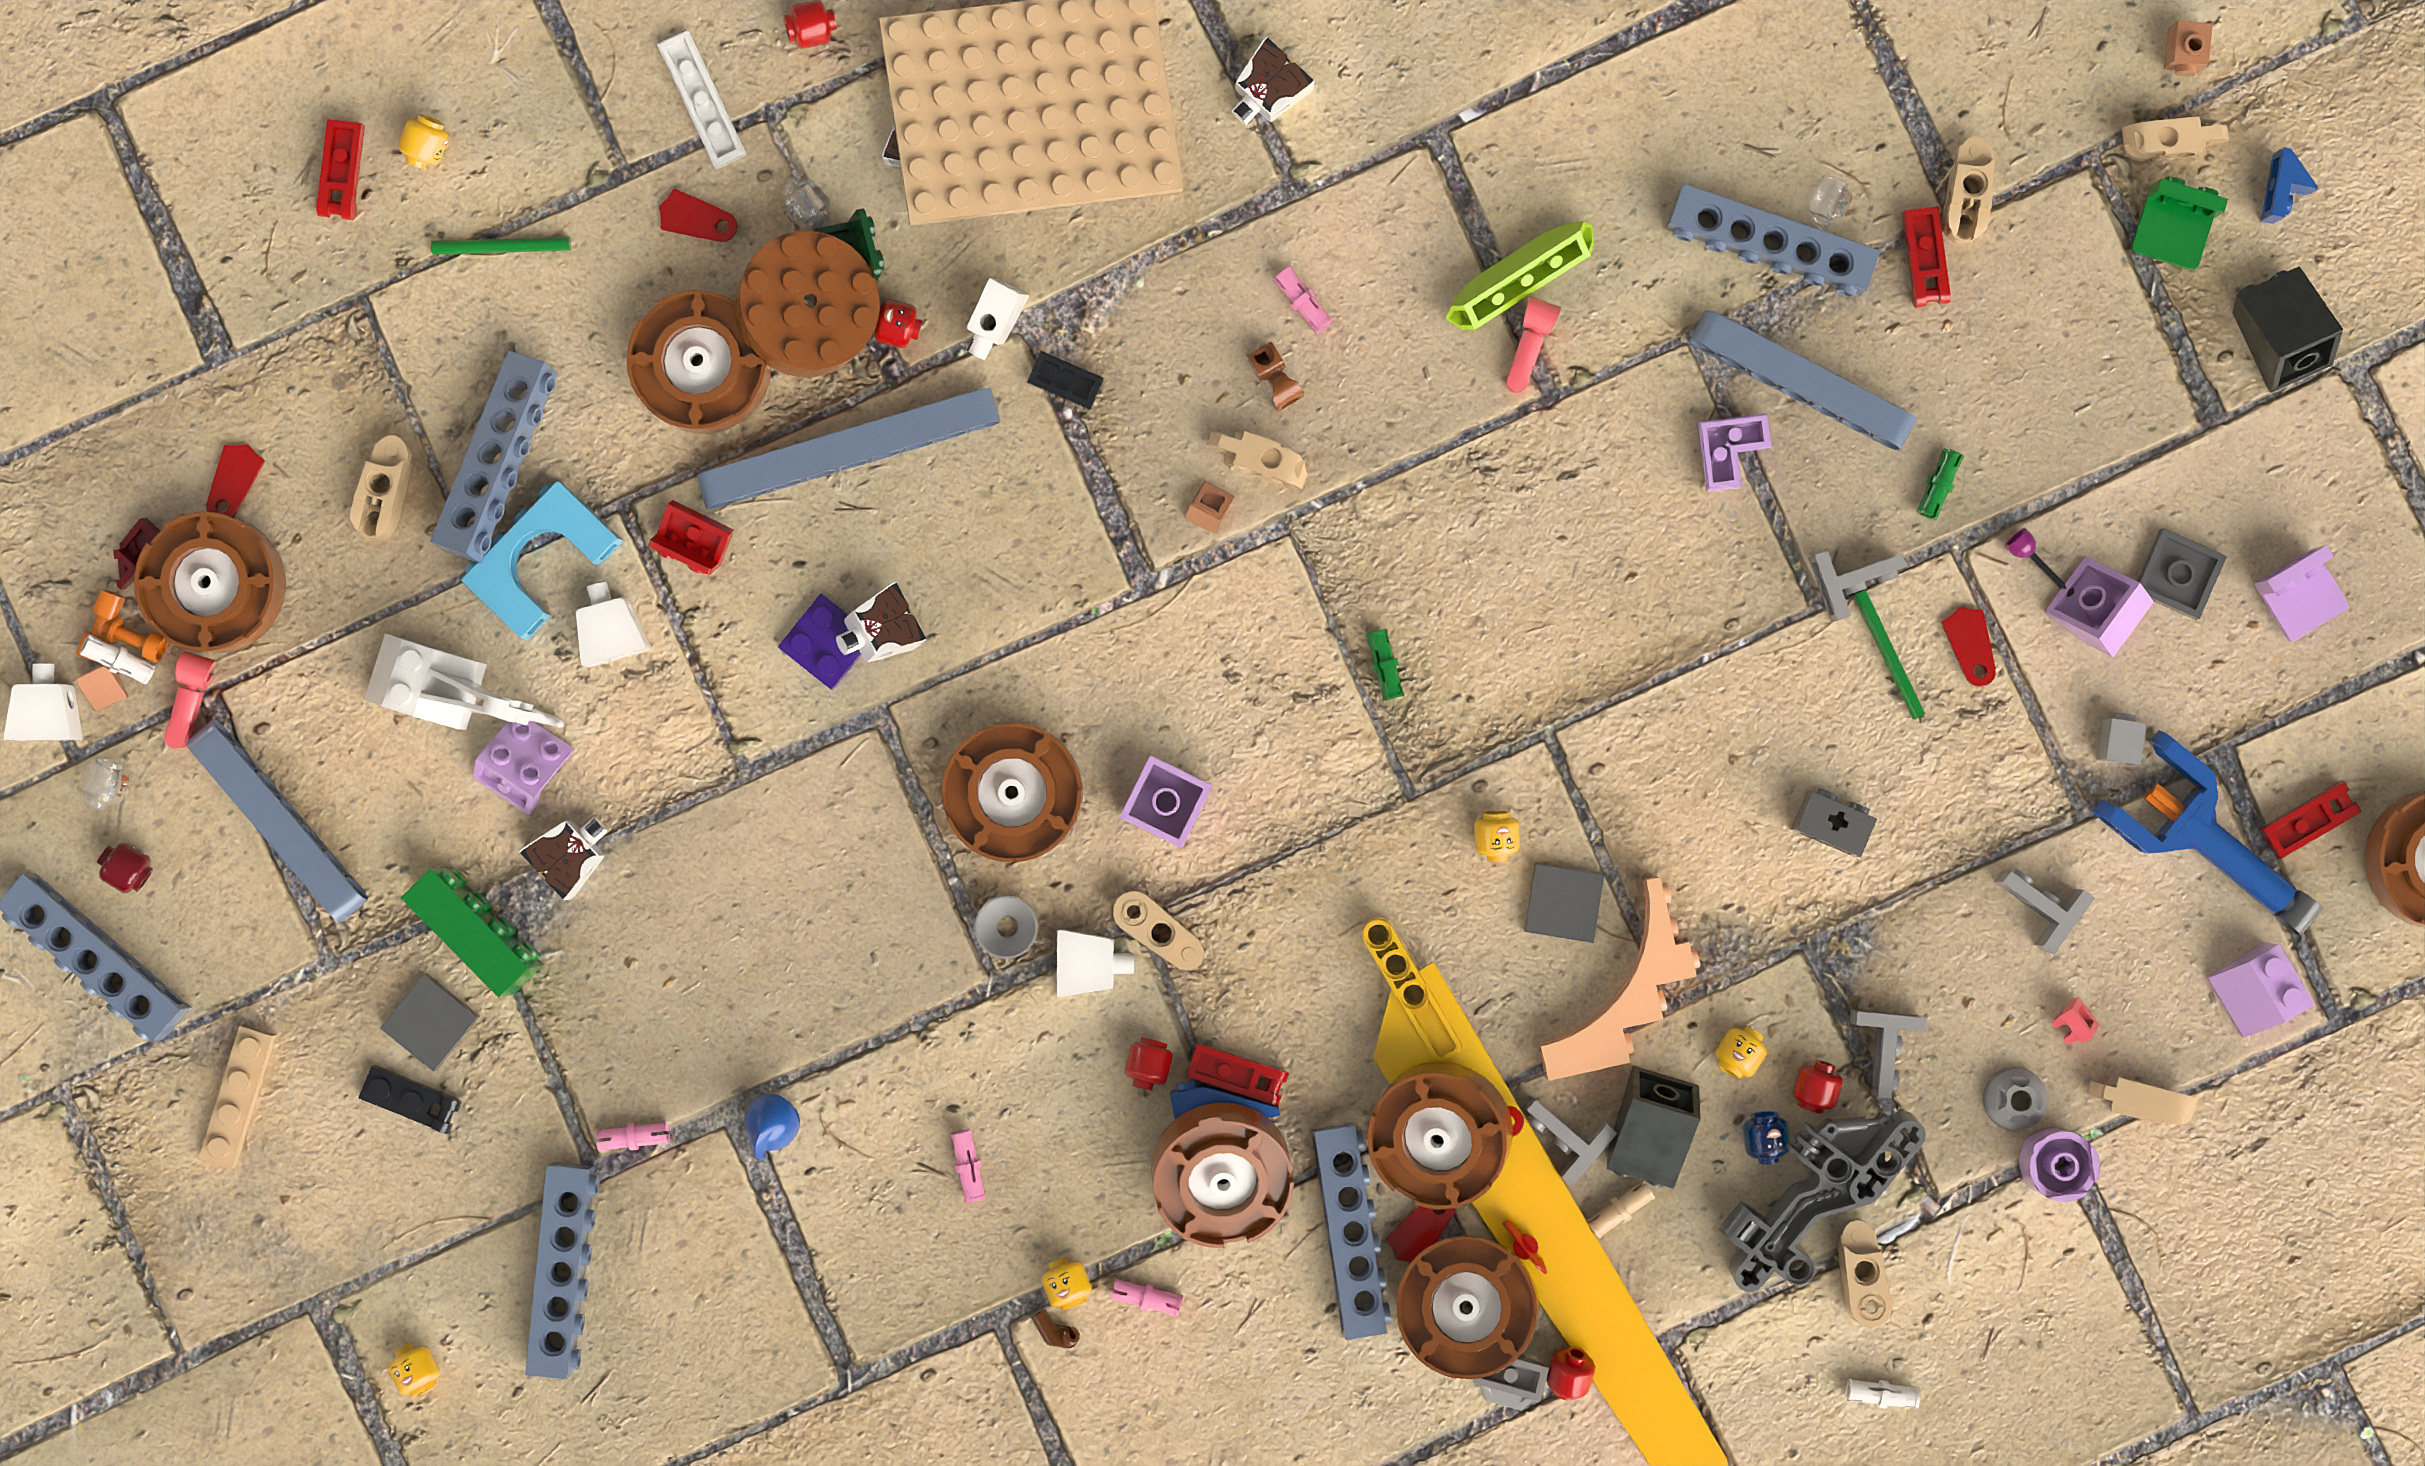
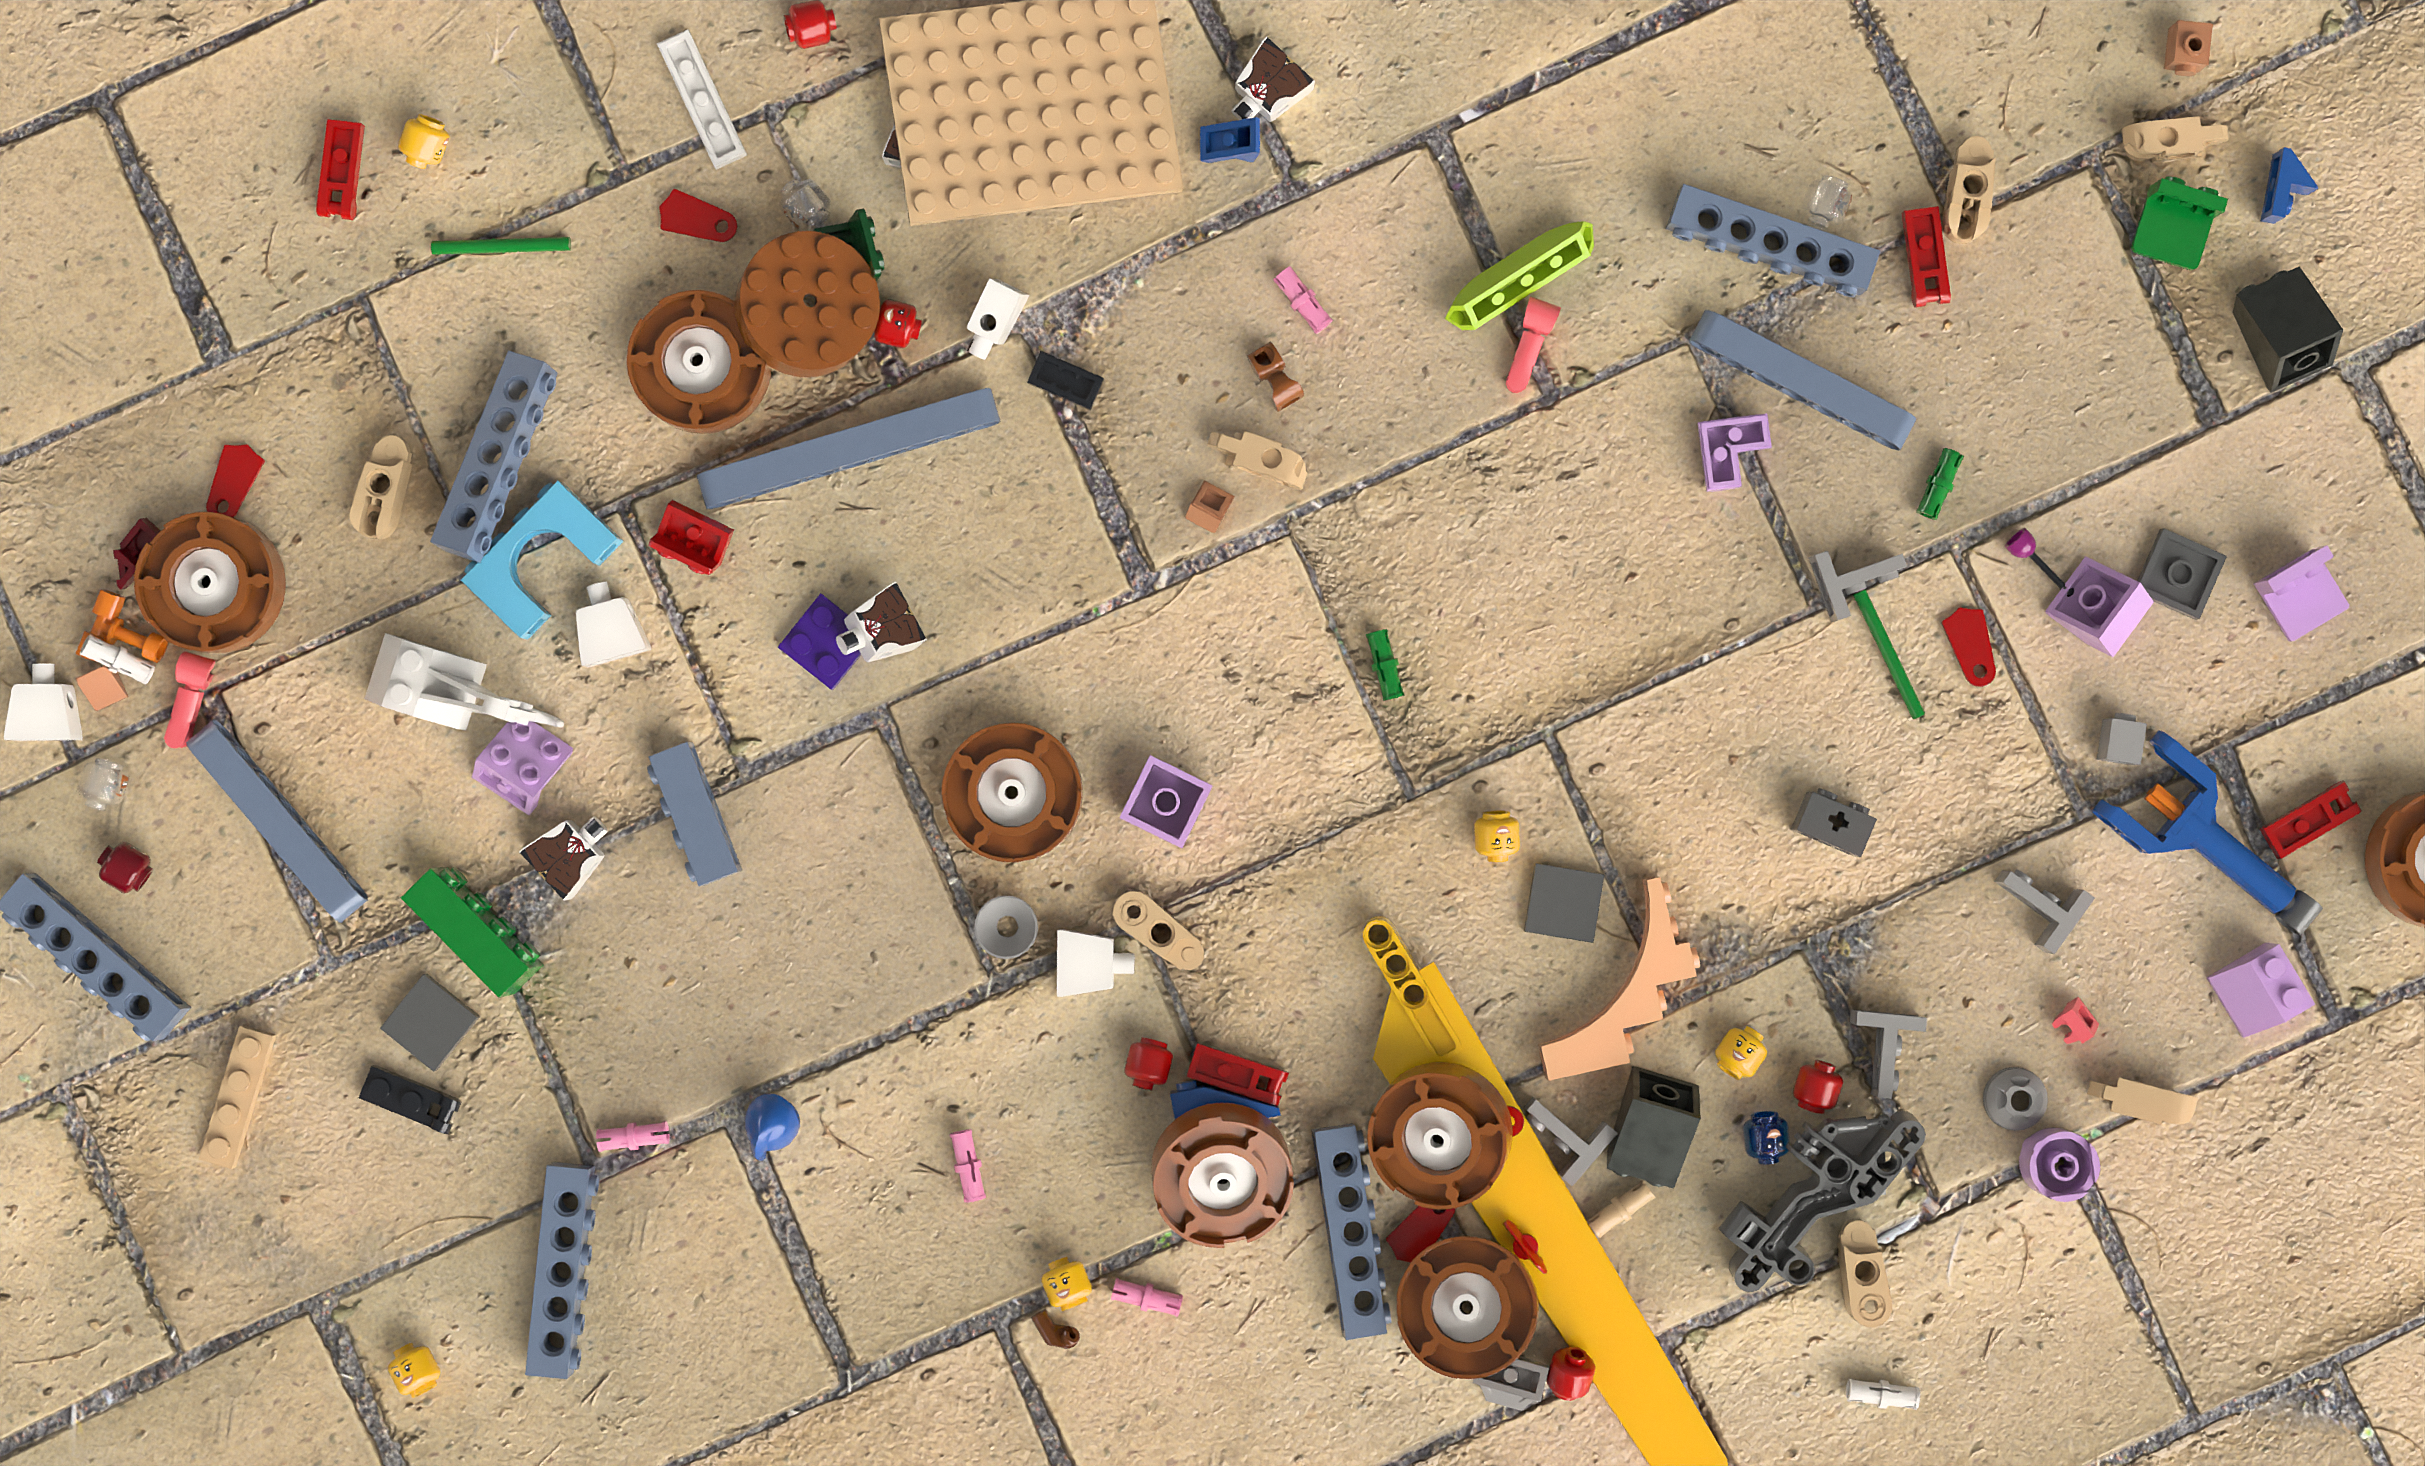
none -> sand blue brick [647,742,743,886]
none -> blue slope [1200,117,1260,163]

